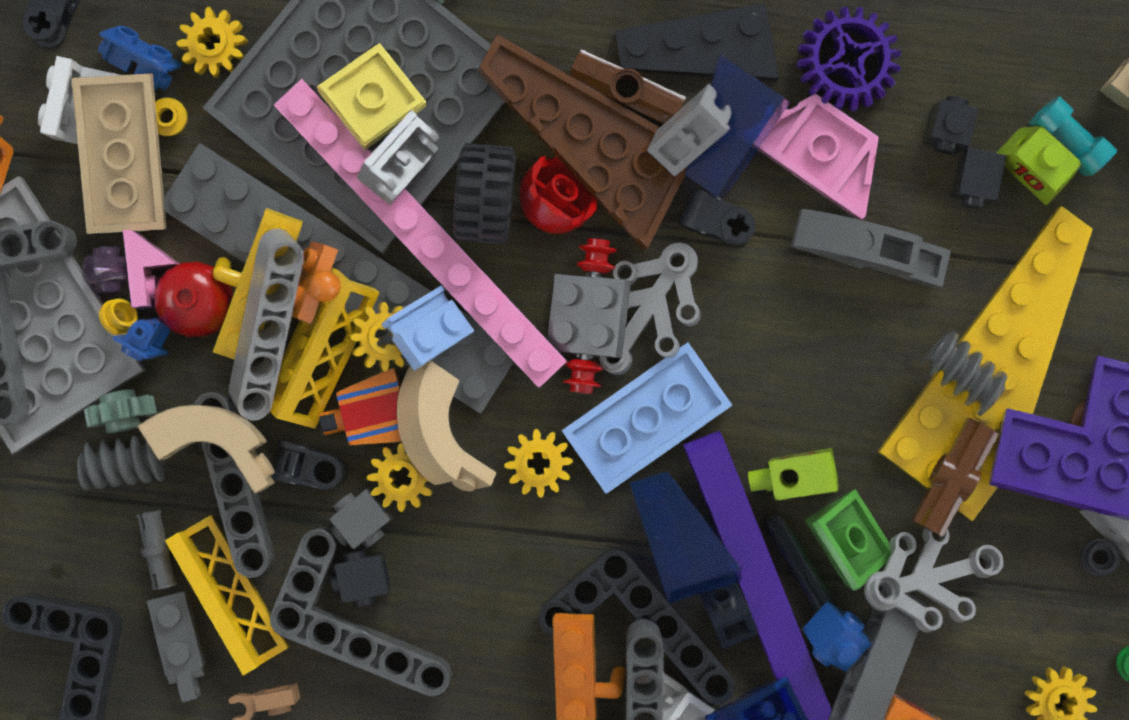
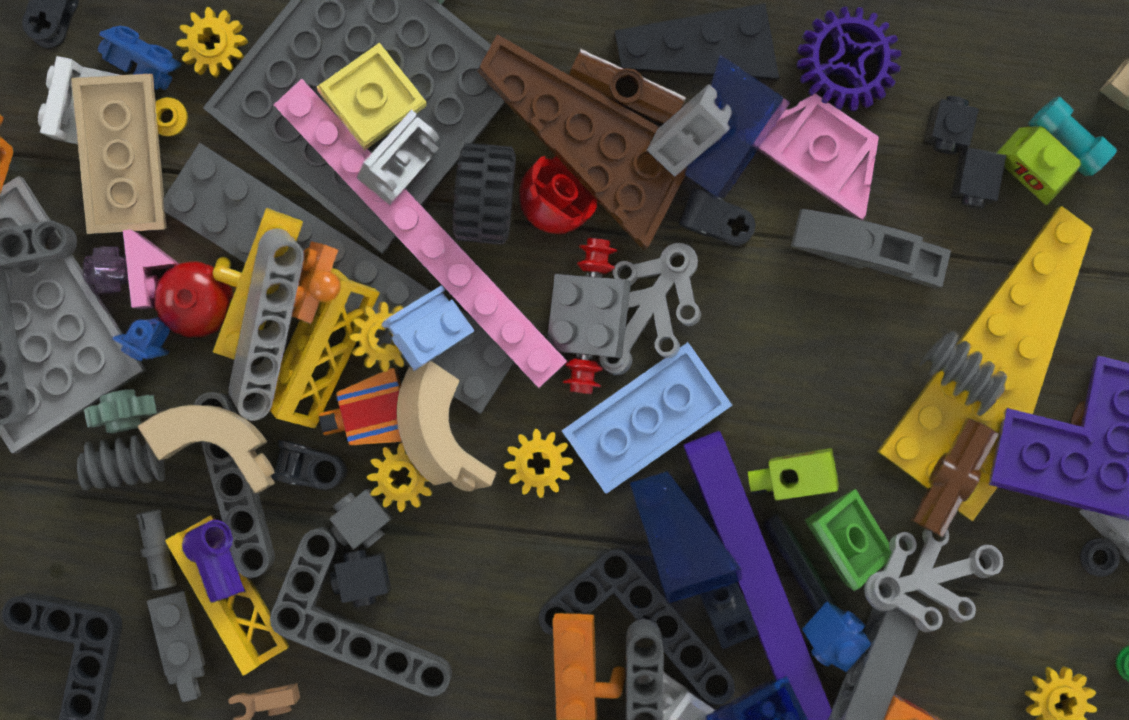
yellow plate [99,299,138,336] -> none
none -> dark purple piece [182,520,245,603]

